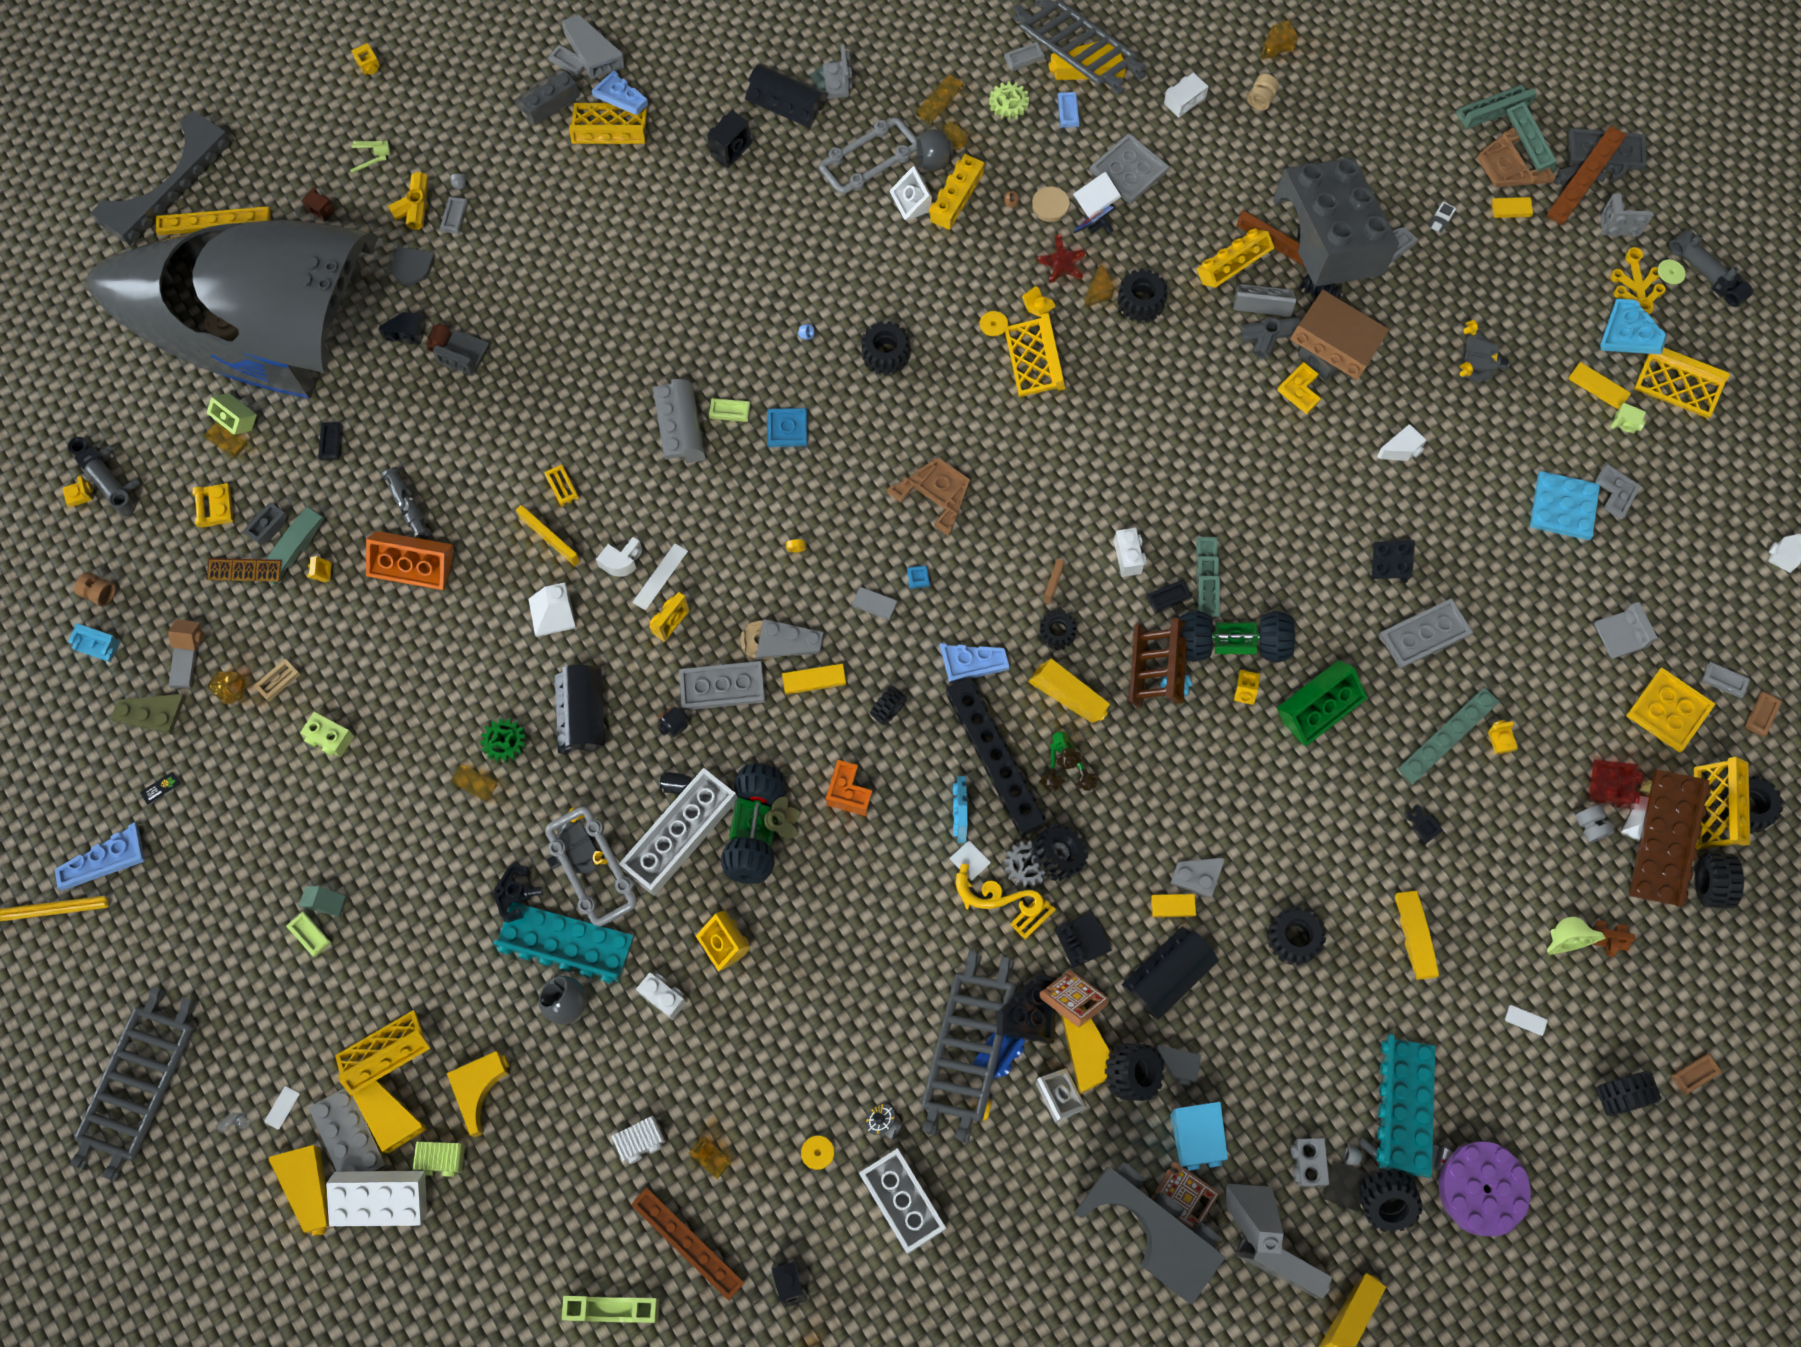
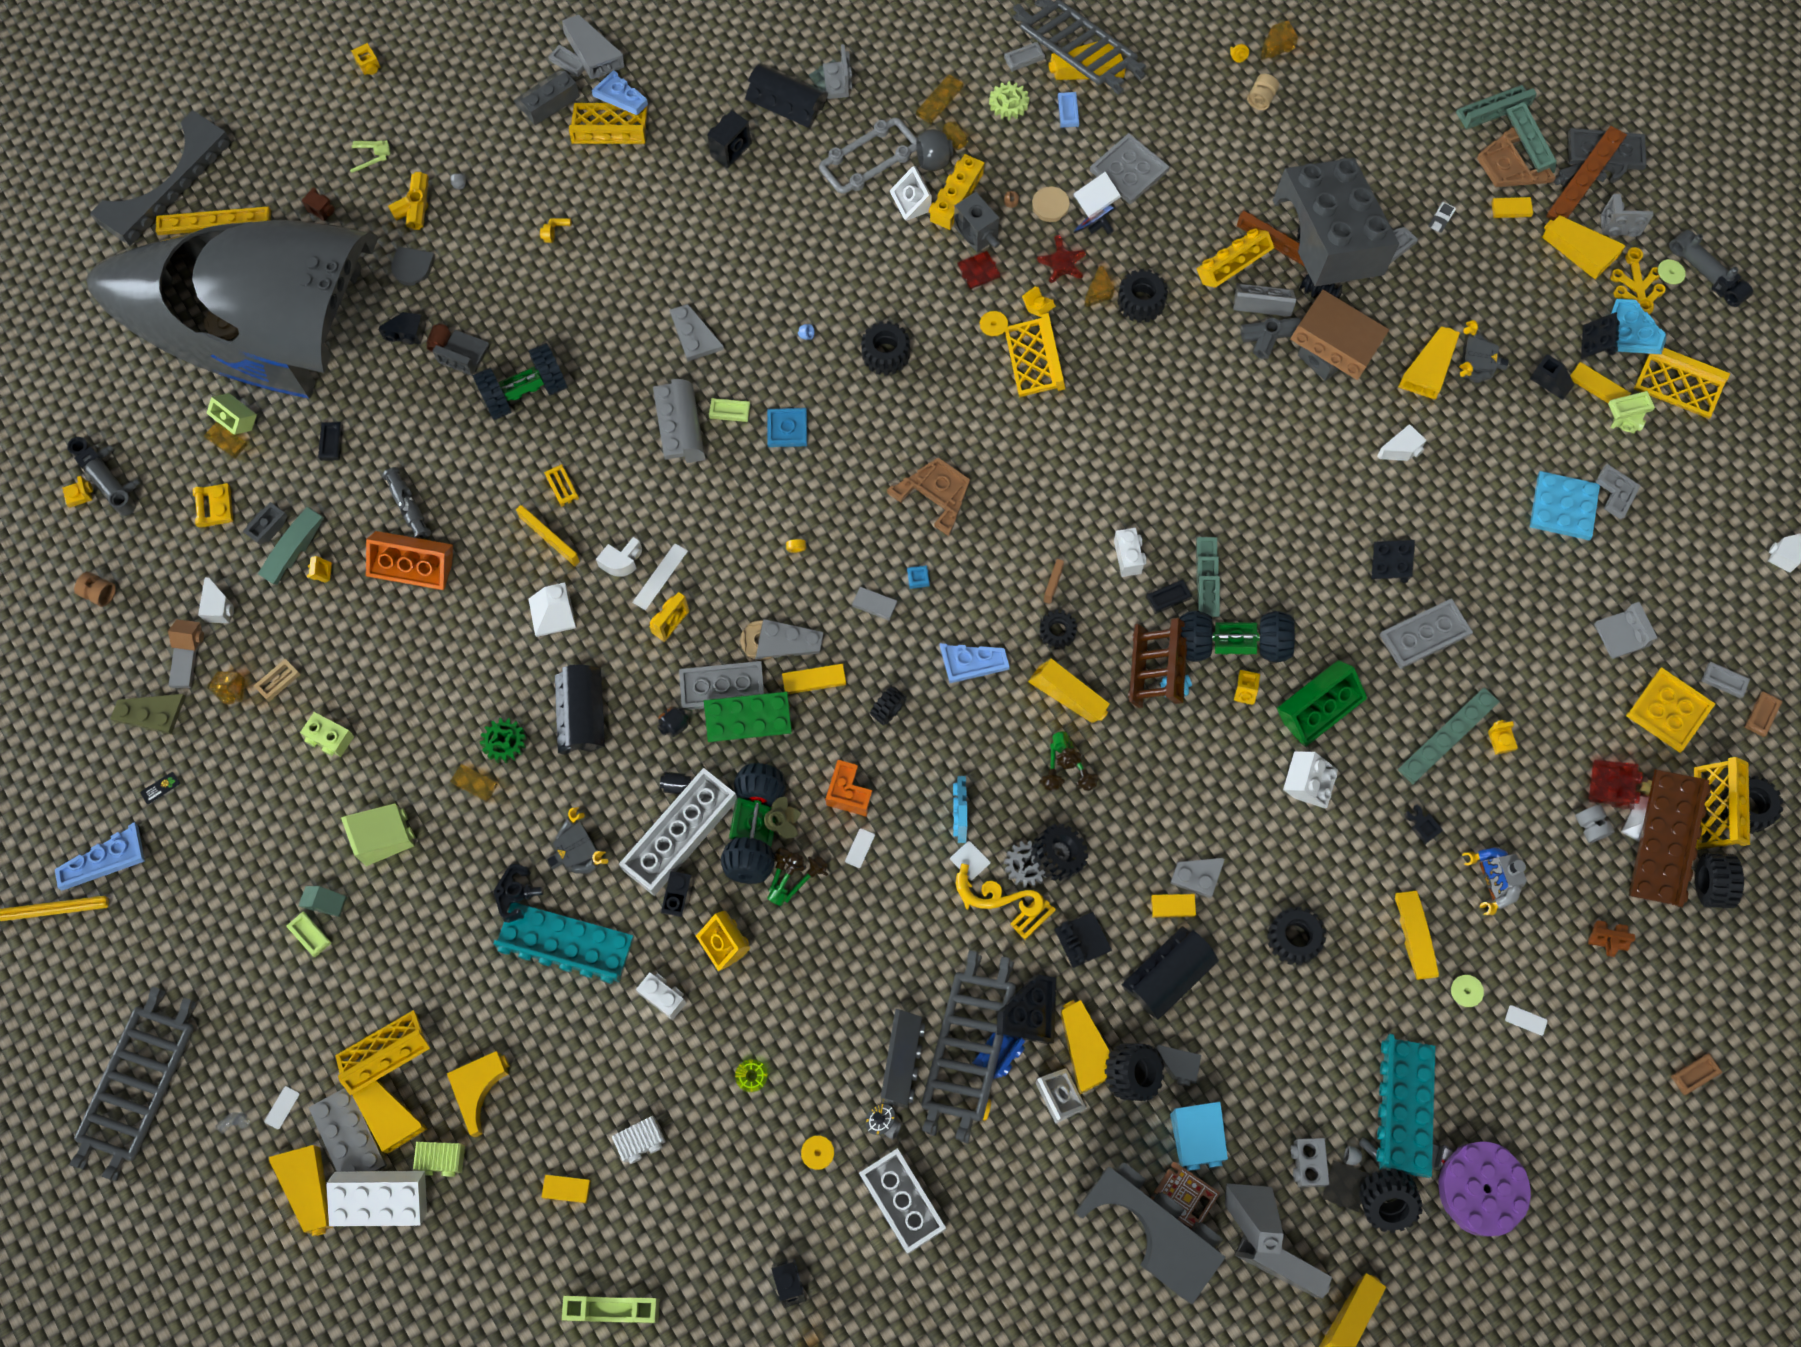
medium azure hinge [69,623,120,662] -> none
sticker [206,558,281,582] -> none
light grey tile [440,197,468,234] -> none
dark grey wheel [539,976,587,1025] -> none
light grey bar [546,806,637,926] -> none
dark orange plate [631,1187,745,1301] -> none
clear yellow slope [688,1136,732,1179] -> none
black brick [946,678,1046,838] -> none
nougat container [1040,970,1109,1027] -> none
white brick [1164,72,1209,118] -> none
yellow plate [1277,362,1321,414] -> none
yellowish green hat [1547,917,1606,955] -> none
black tyre [1596,1071,1662,1116] -> none
none -> white slope [198,577,234,623]
none -> yellowish green slope [341,803,415,866]
none -> black plate [472,343,568,420]
none -> yellow plate [540,218,572,243]
none -> yellow tile [541,1175,591,1204]
none -> black slope [661,871,694,917]
none -> light grey wing [670,304,724,361]
none -> green brick [703,691,792,742]
none -> clear neon green piece [735,1059,768,1092]
none -> plant [767,848,828,906]
none -> white sticker [845,828,875,868]
none -> dark grey slope [881,1009,925,1108]
none -> dark grey piece [954,192,1000,252]
none -> clear red piece [957,251,1001,290]
none -> yellow plate [1230,44,1249,63]
none -> white slope [1283,752,1338,808]
none -> yellow slope [1398,326,1460,400]
none -> yellowish green piece [1451,975,1484,1007]
none -> torso [1462,847,1527,916]
none -> black slope [1530,354,1575,400]
none -> yellow slope [1542,216,1626,279]
none -> black hinge [1581,312,1620,359]
none -> yellowish green tile [1608,391,1655,420]

